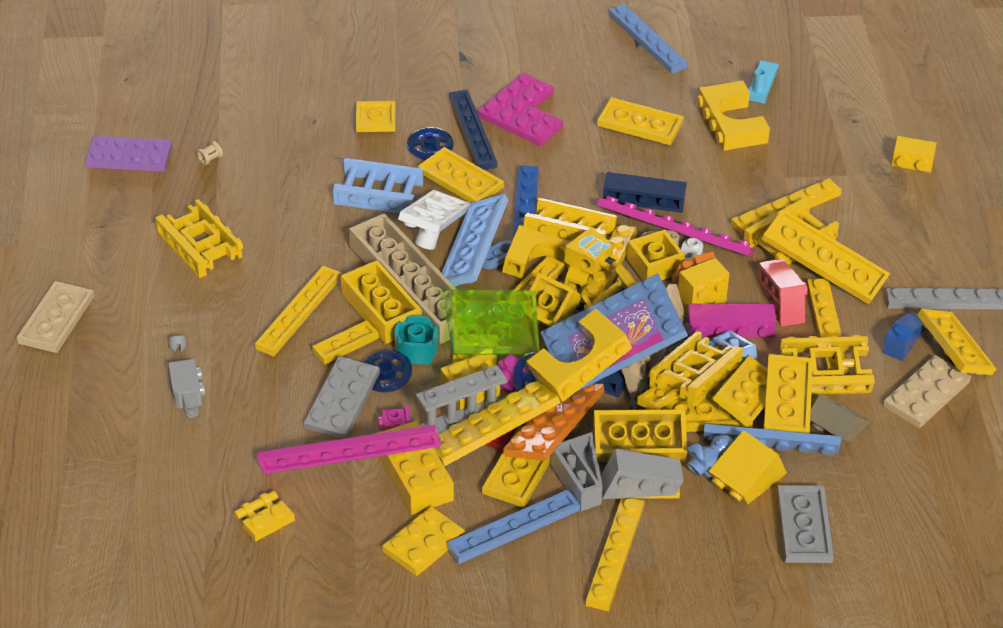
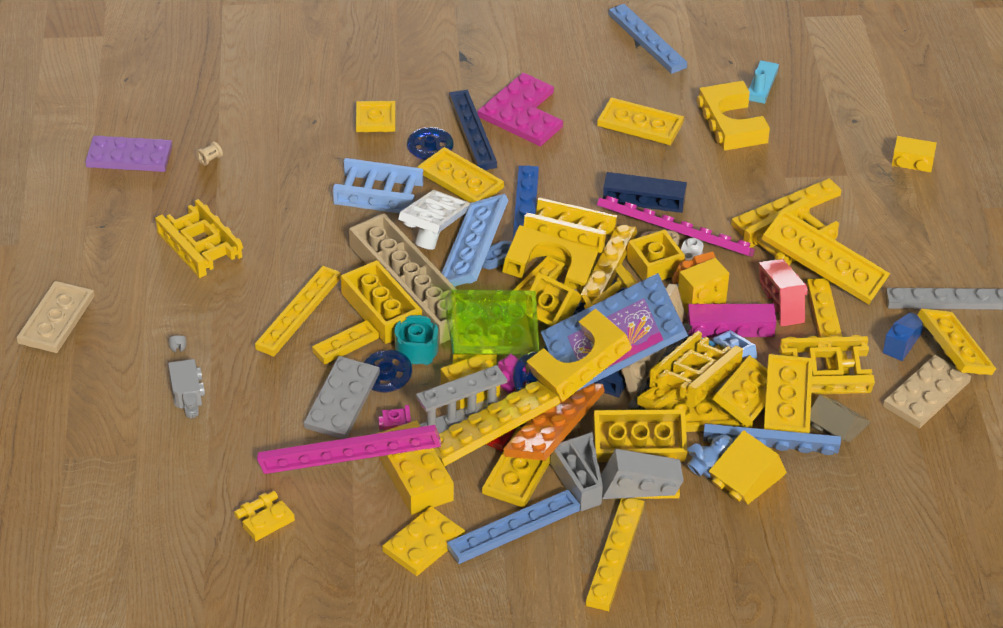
yellow torso [564,227,617,274] -> none
light grey plate [777,485,834,563] -> none

